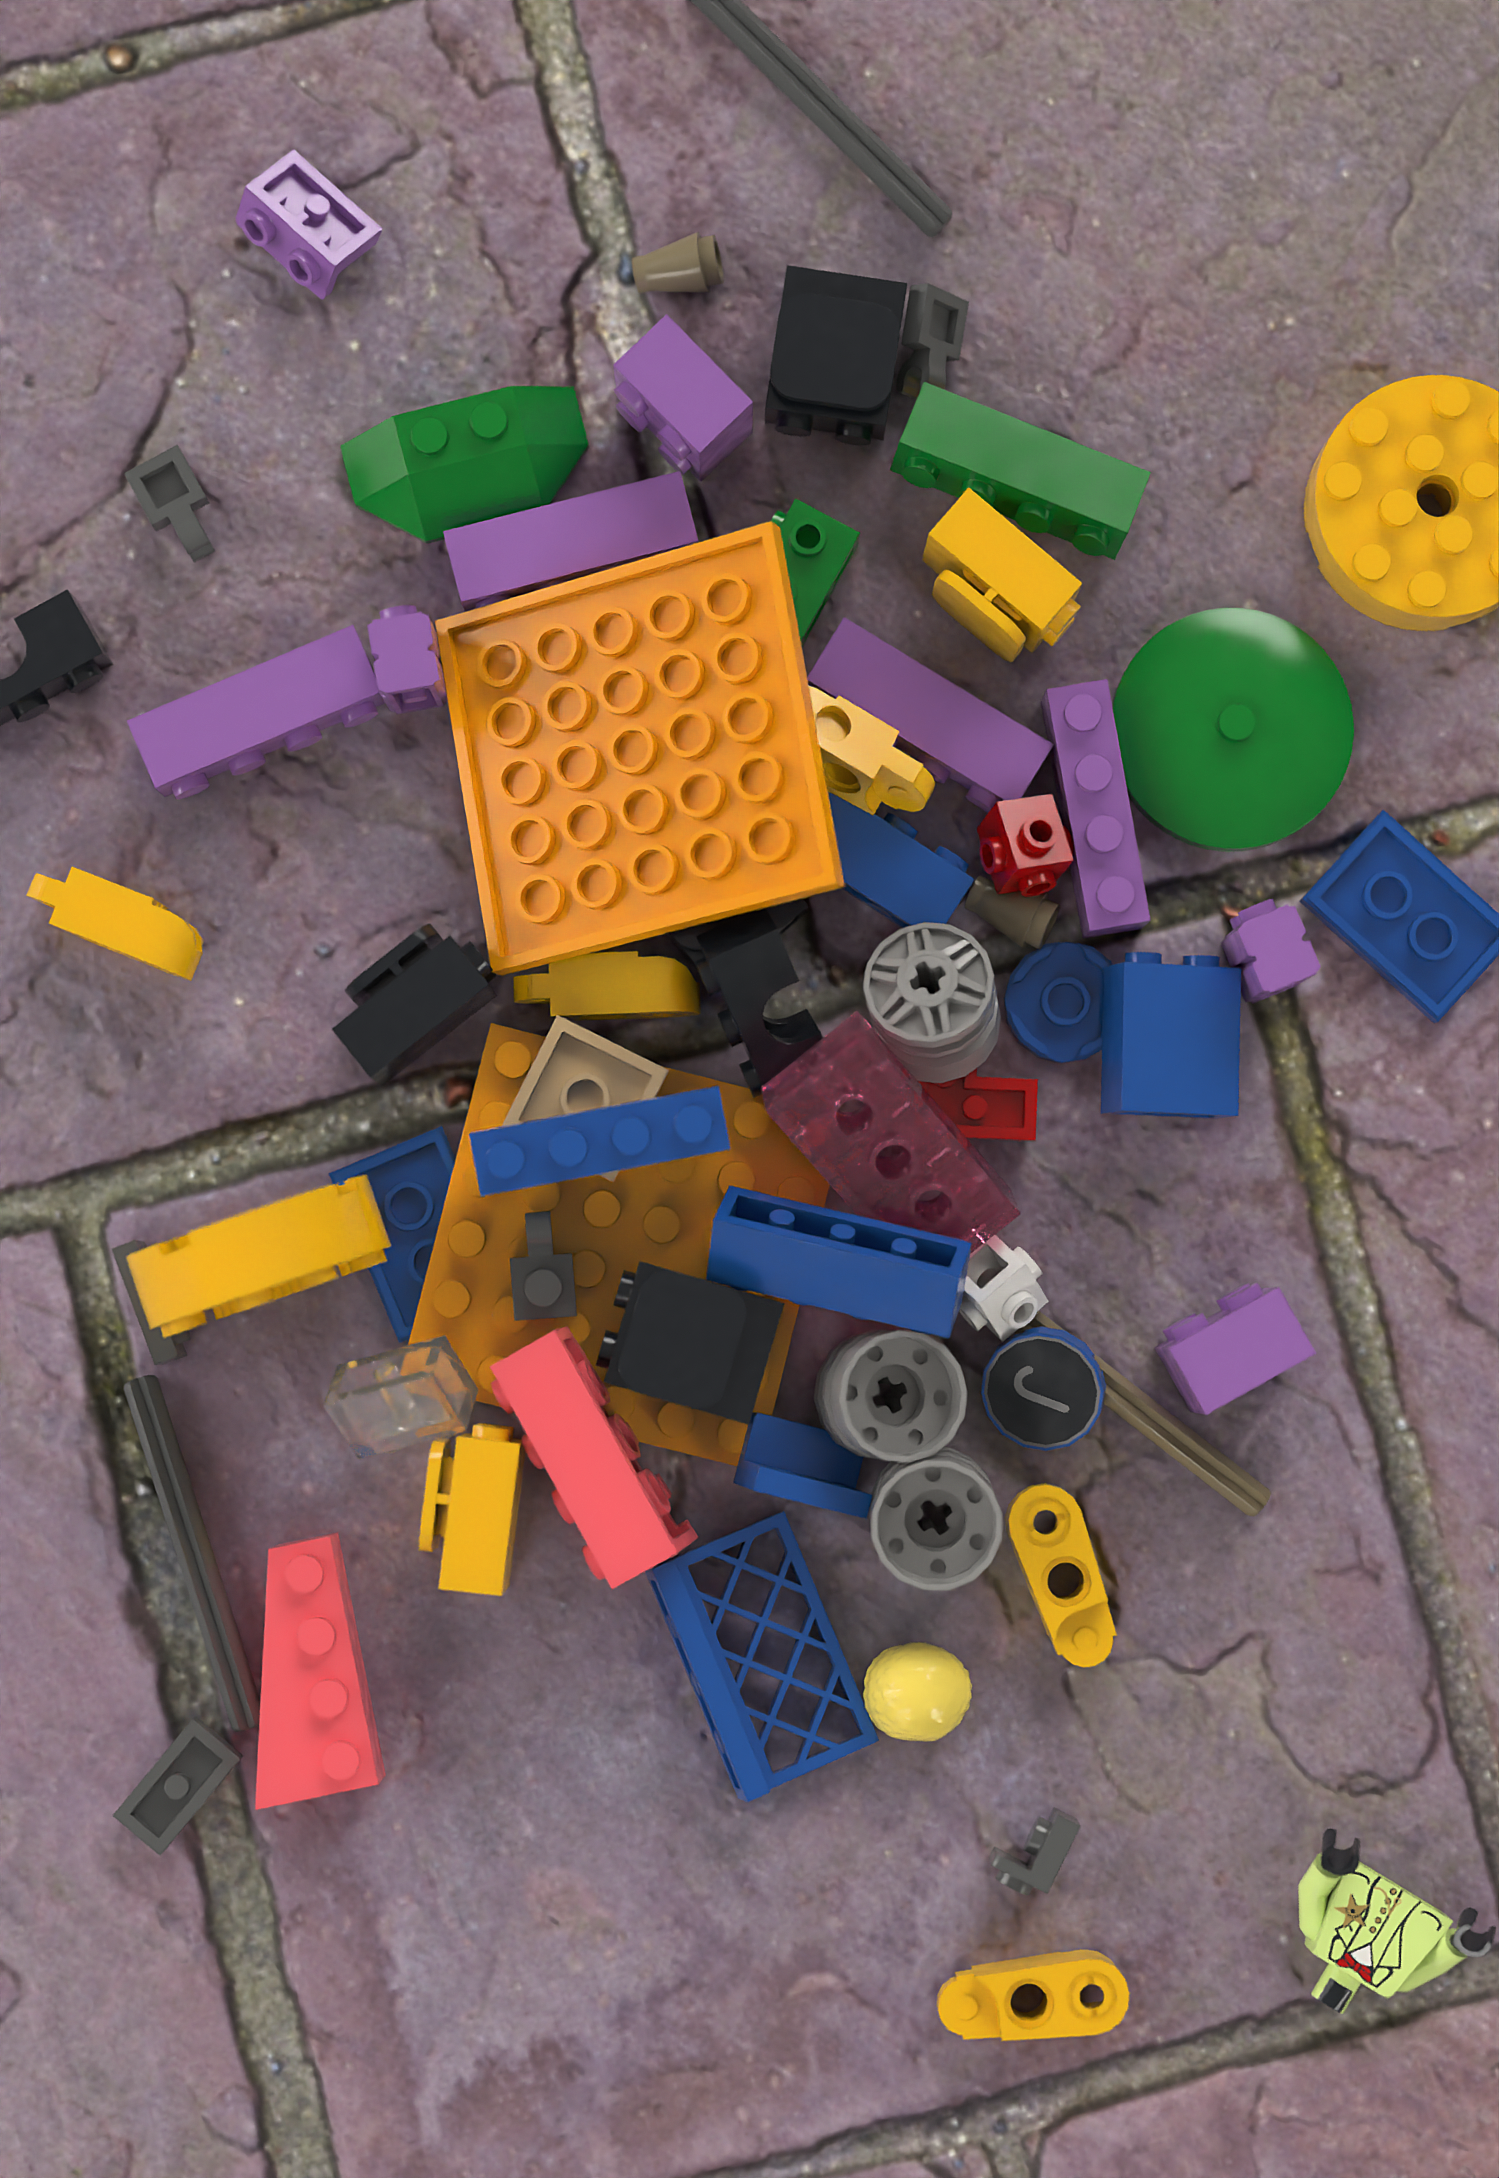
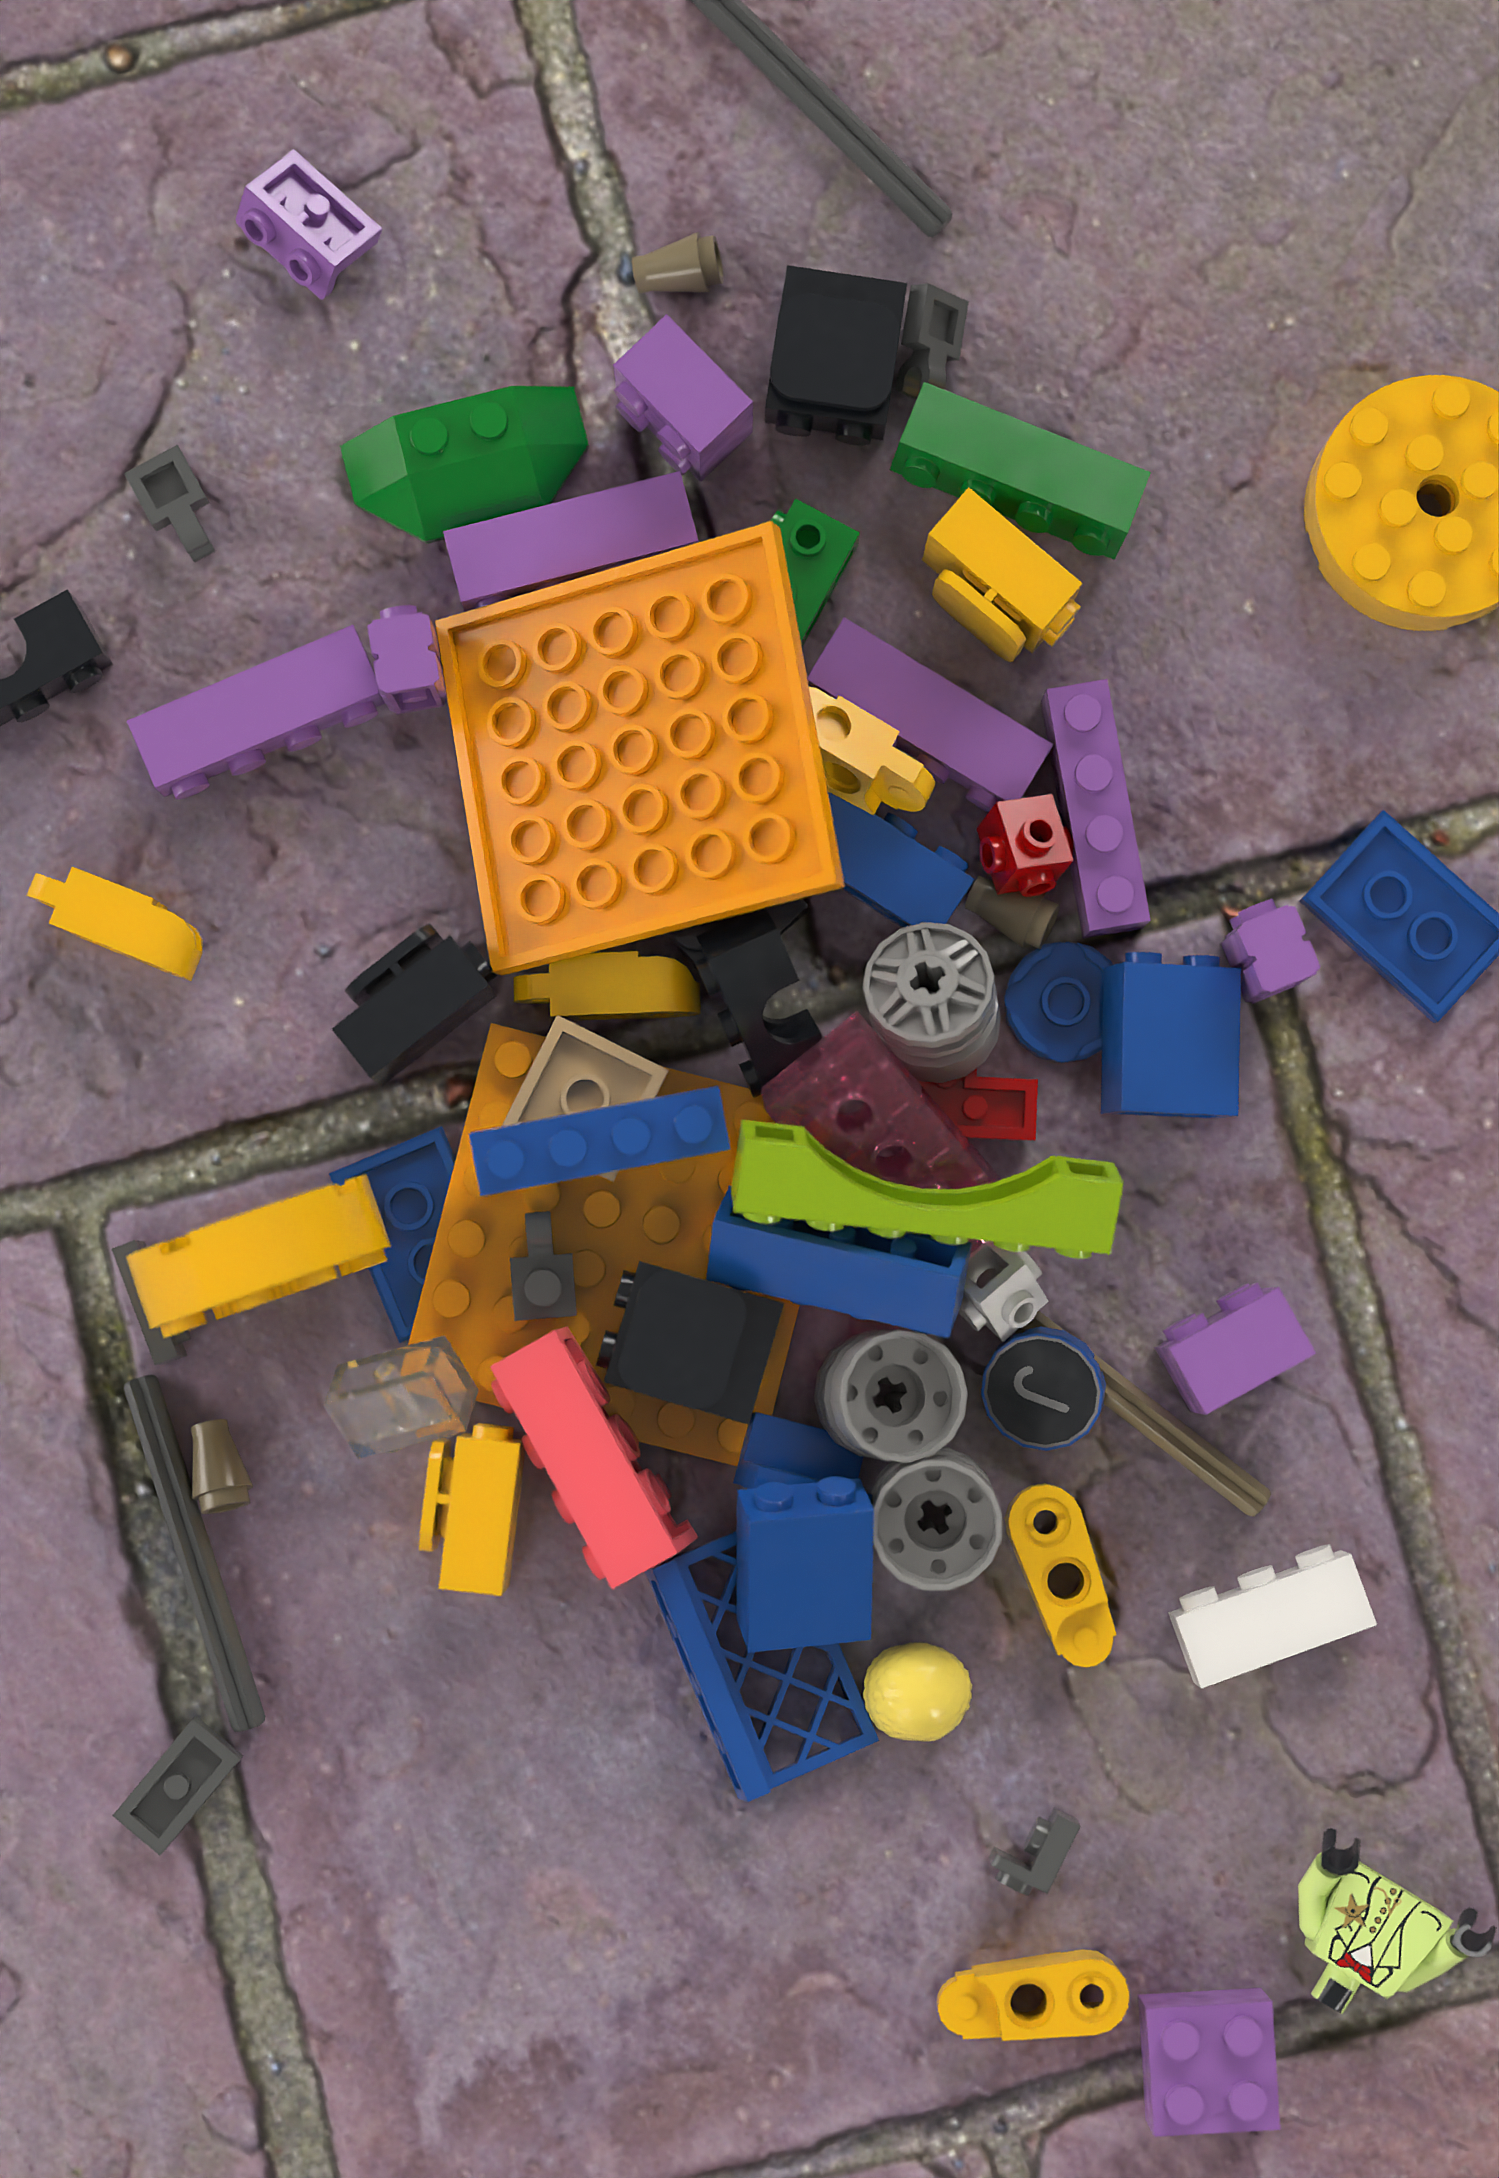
coral wedge [255,1532,386,1810] -> none
green dish [1112,608,1354,852] -> none
none -> dark tan cone [191,1419,253,1514]
none -> lime arch [731,1120,1123,1259]
none -> blue brick [736,1476,874,1653]
none -> medium lavender brick [1138,1988,1280,2137]
none -> white brick [1168,1544,1377,1689]

